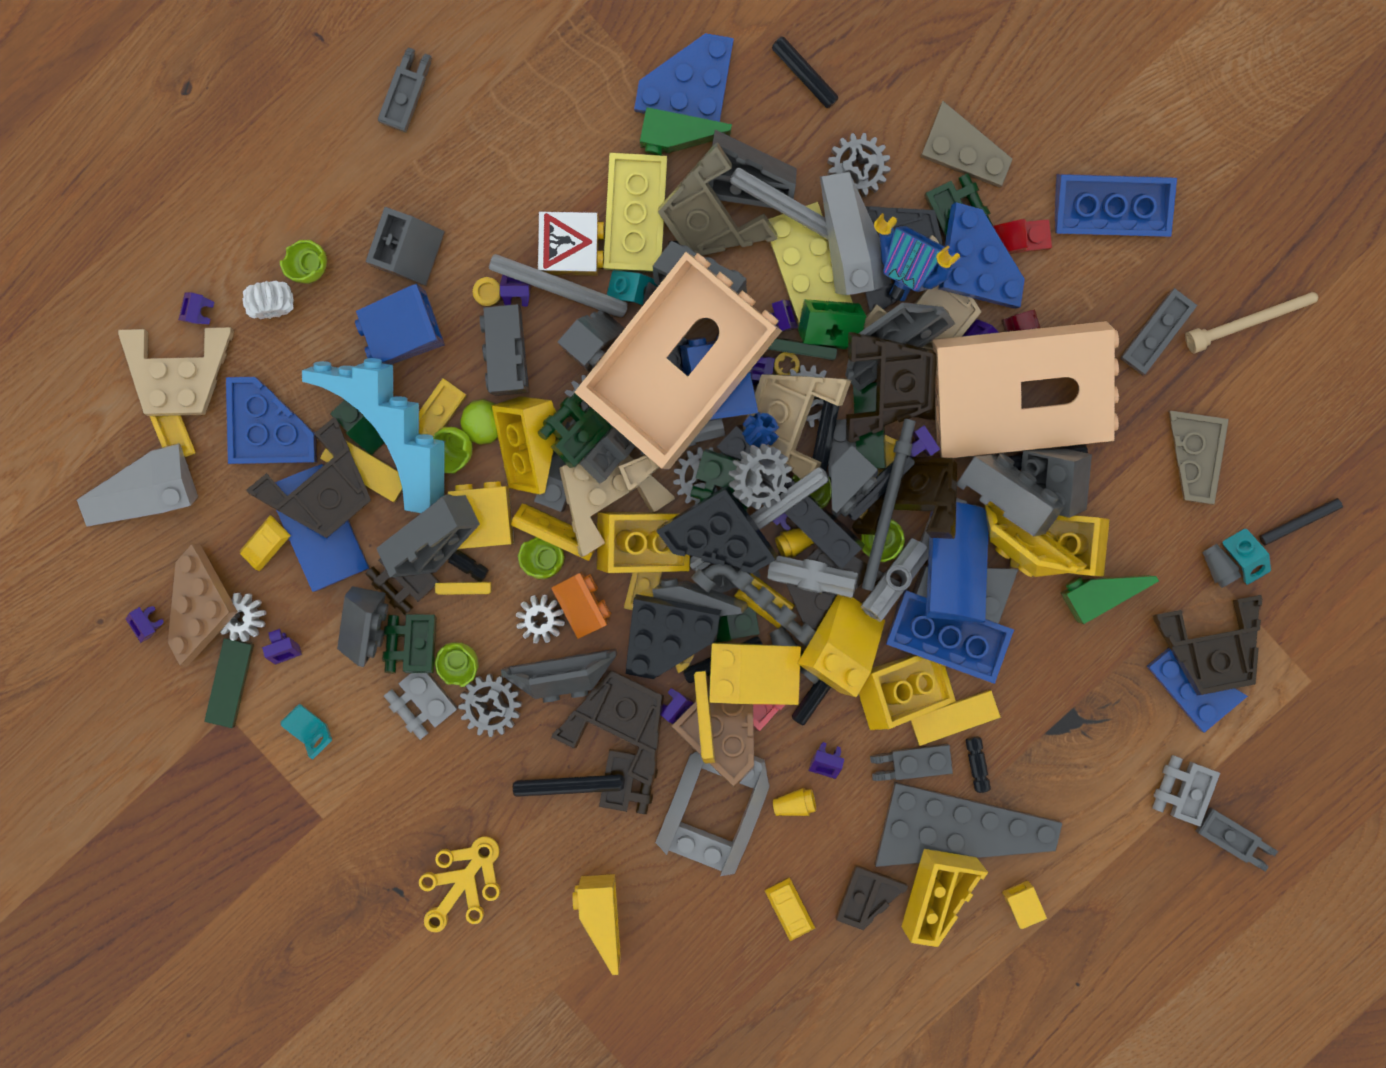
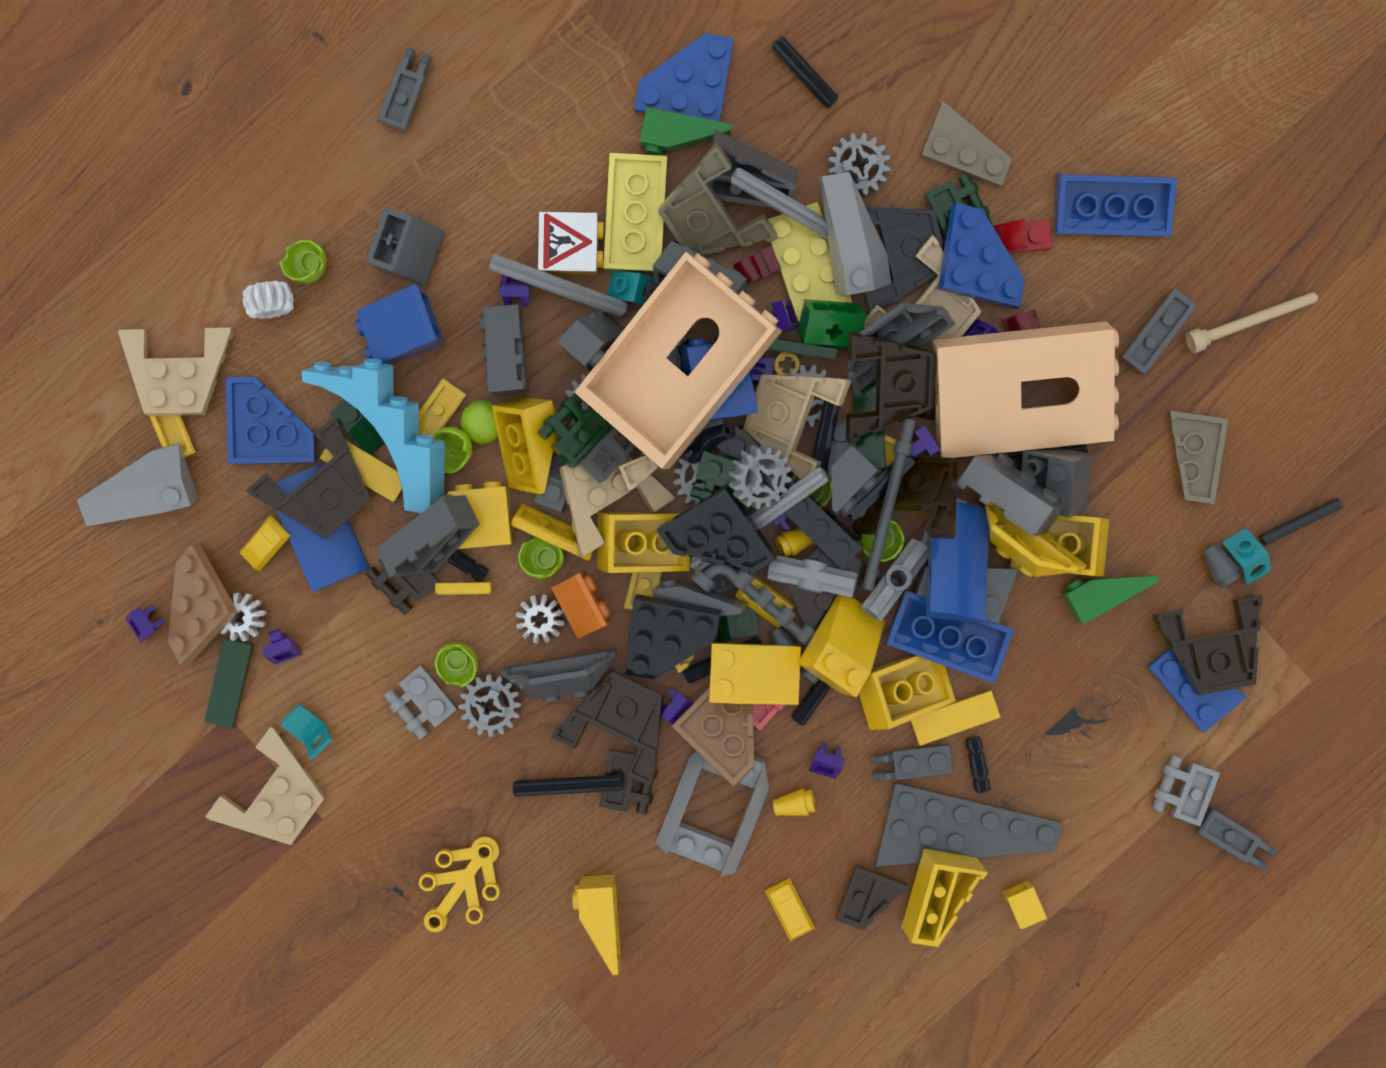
dark purple tile [178,292,214,324] -> none
dark grey slope [337,586,389,667] -> none
dark green plate [382,614,437,674] -> none
yellow tile [473,277,502,307] -> none
yellow tile [694,671,715,764] -> none
blue gear [742,412,779,448] -> none
torso [874,213,960,301] -> none
none -> tan wing [205,725,326,845]
none -> black arm [682,424,733,464]
none -> dark red leg [733,246,781,286]

